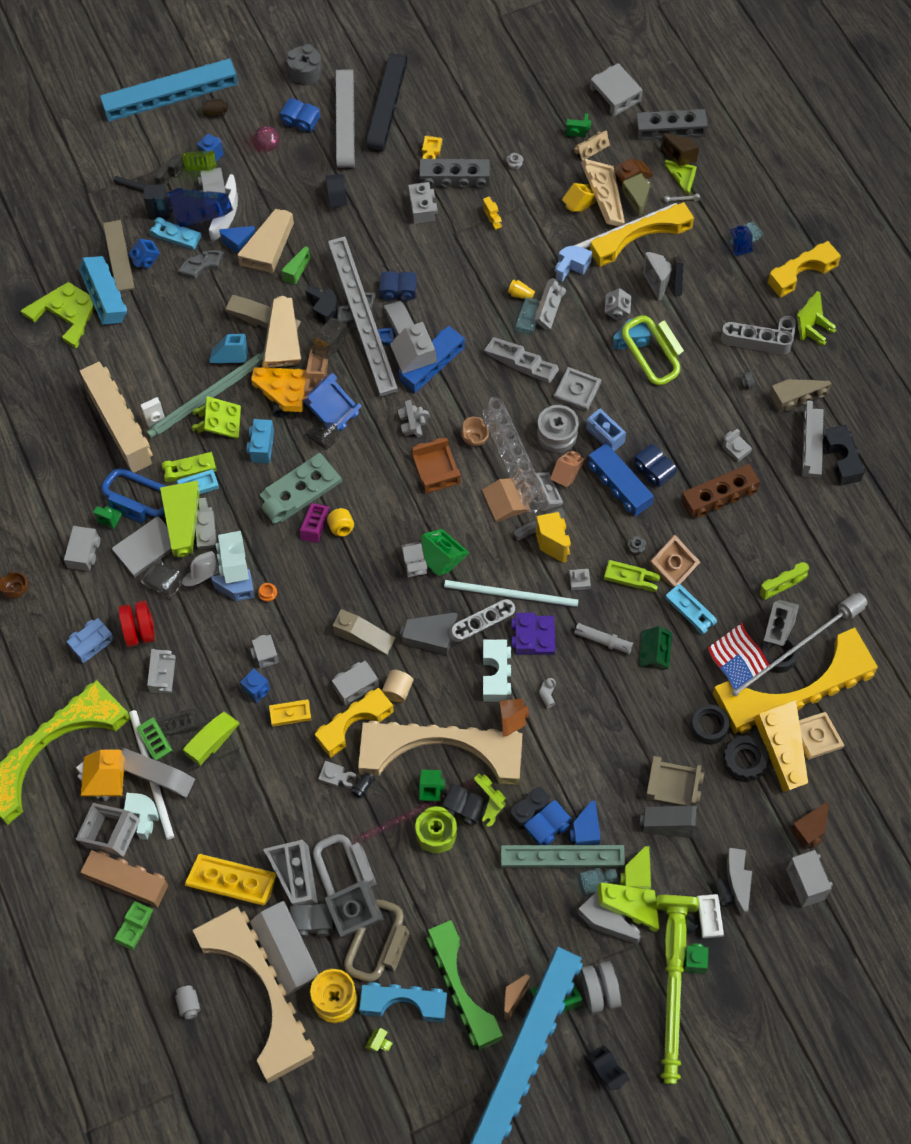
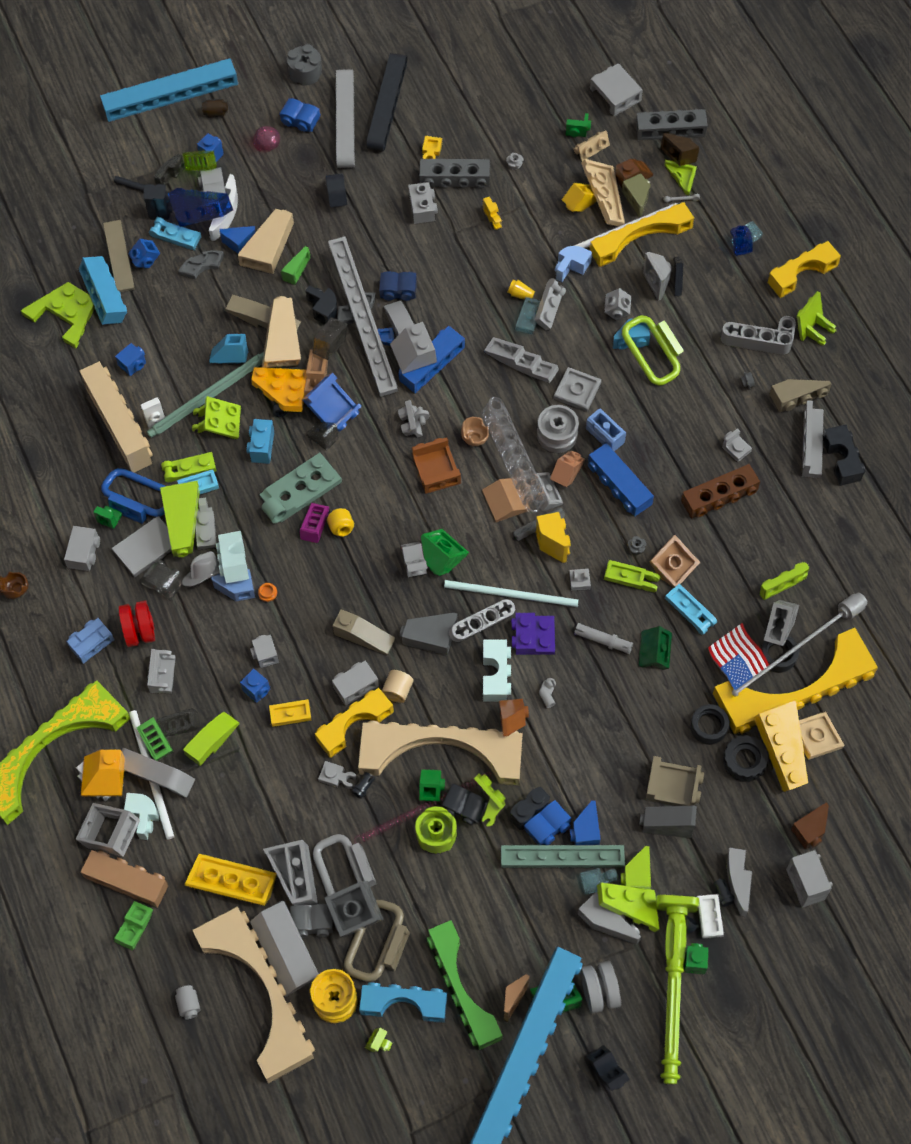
dark blue brick [634,443,677,487] -> none
none -> blue brick [115,343,146,376]

